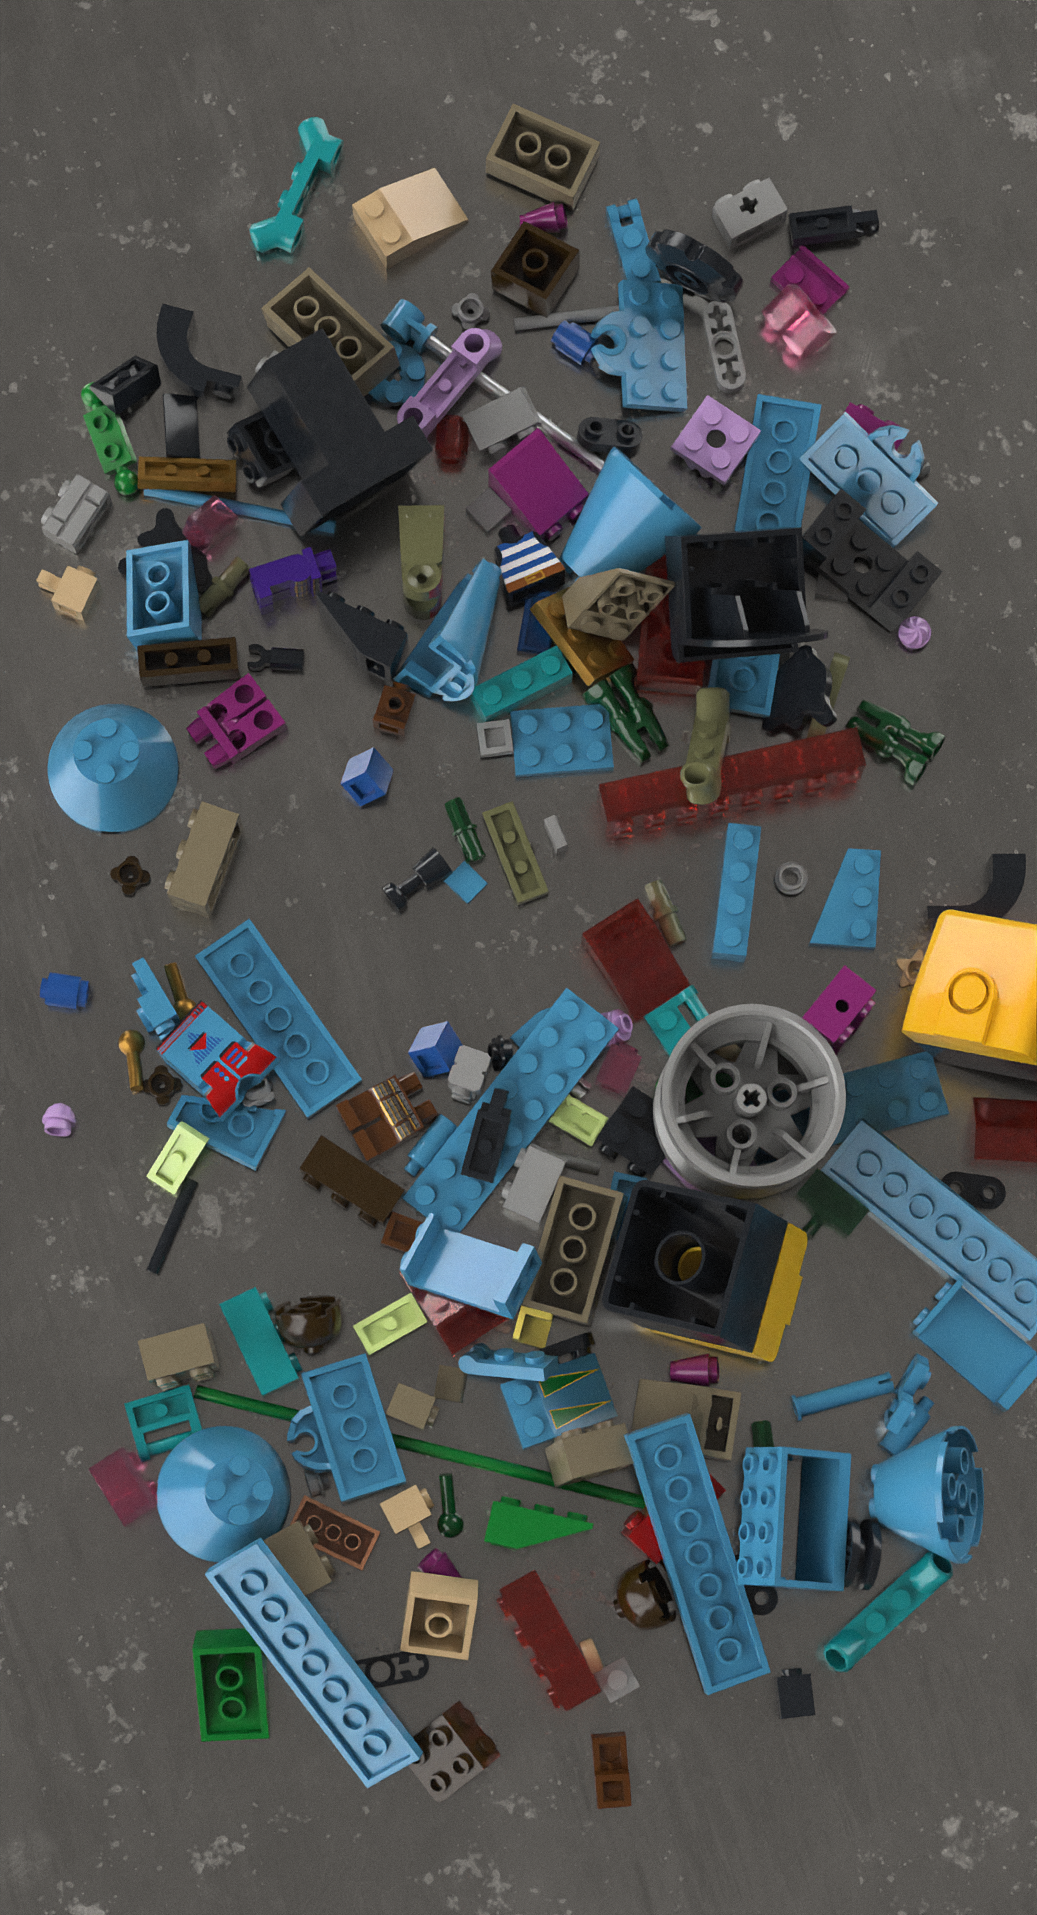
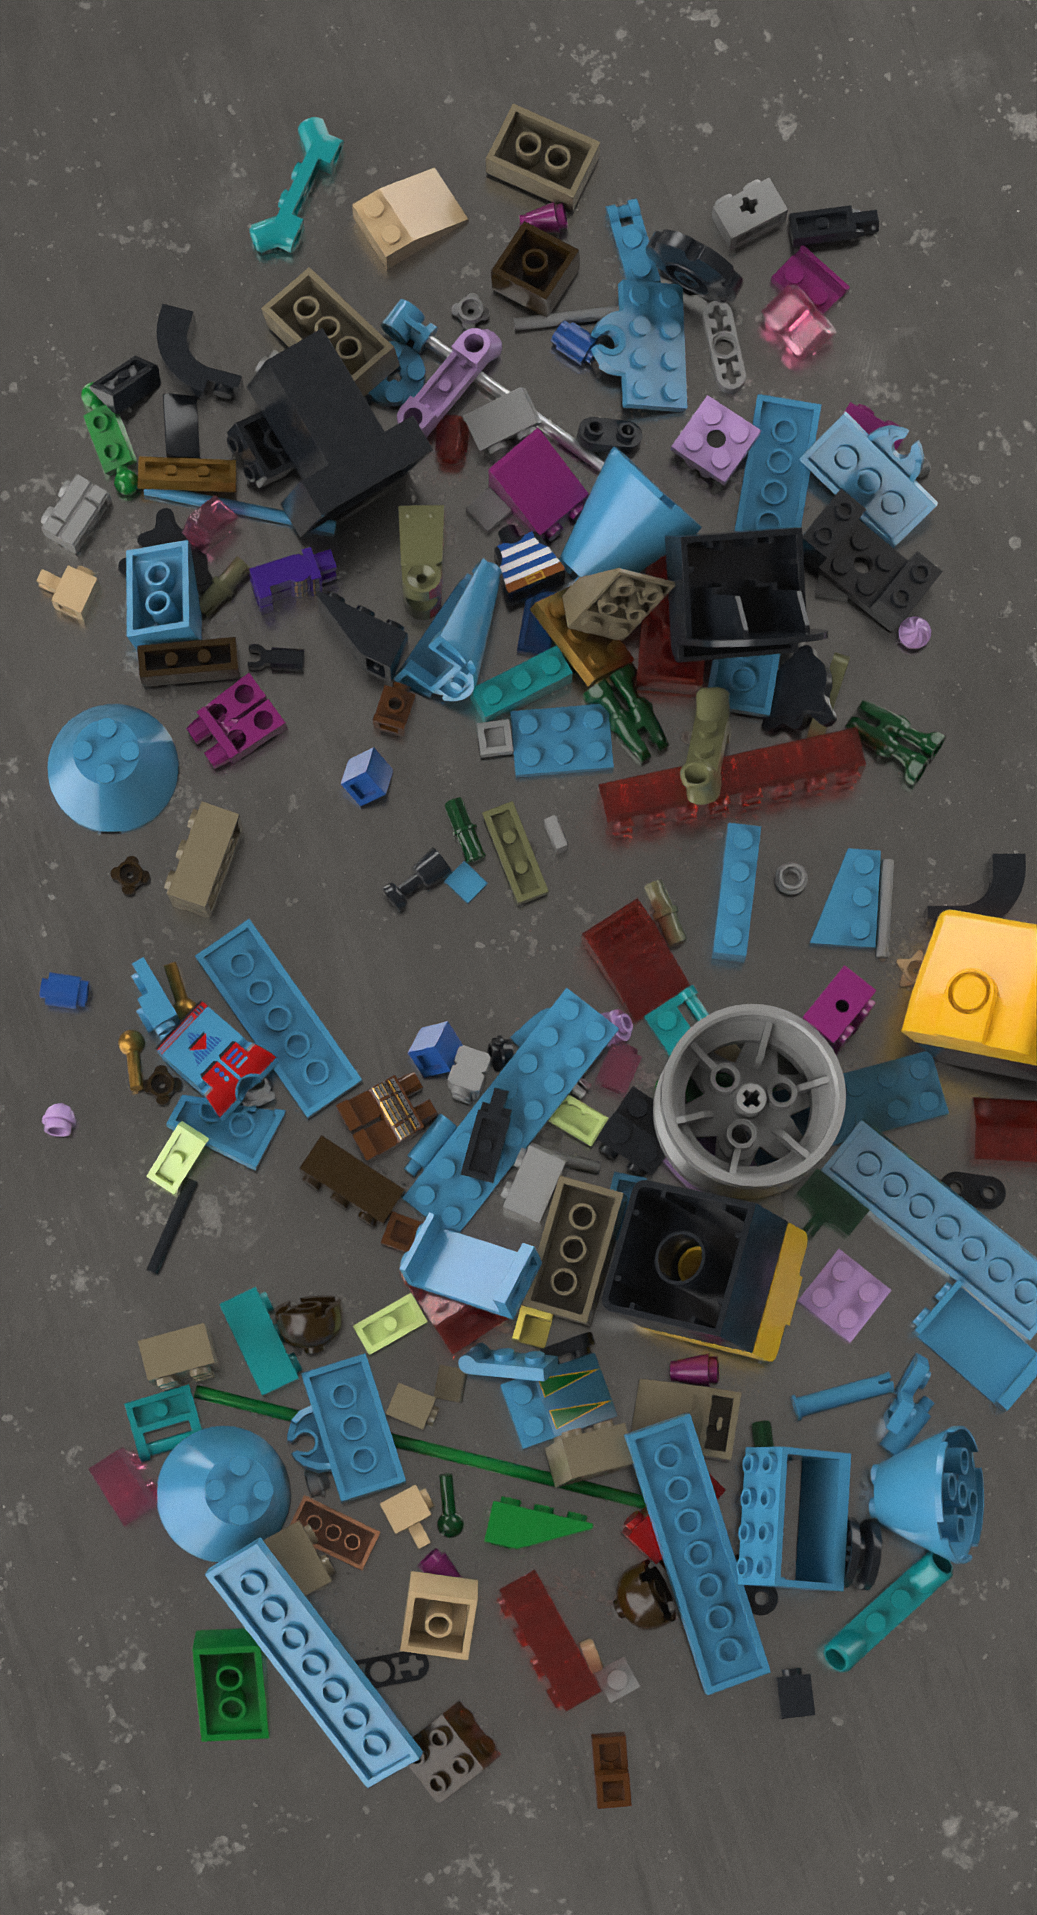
none -> lavender plate [797,1249,892,1343]
none -> light grey bar [876,859,894,959]

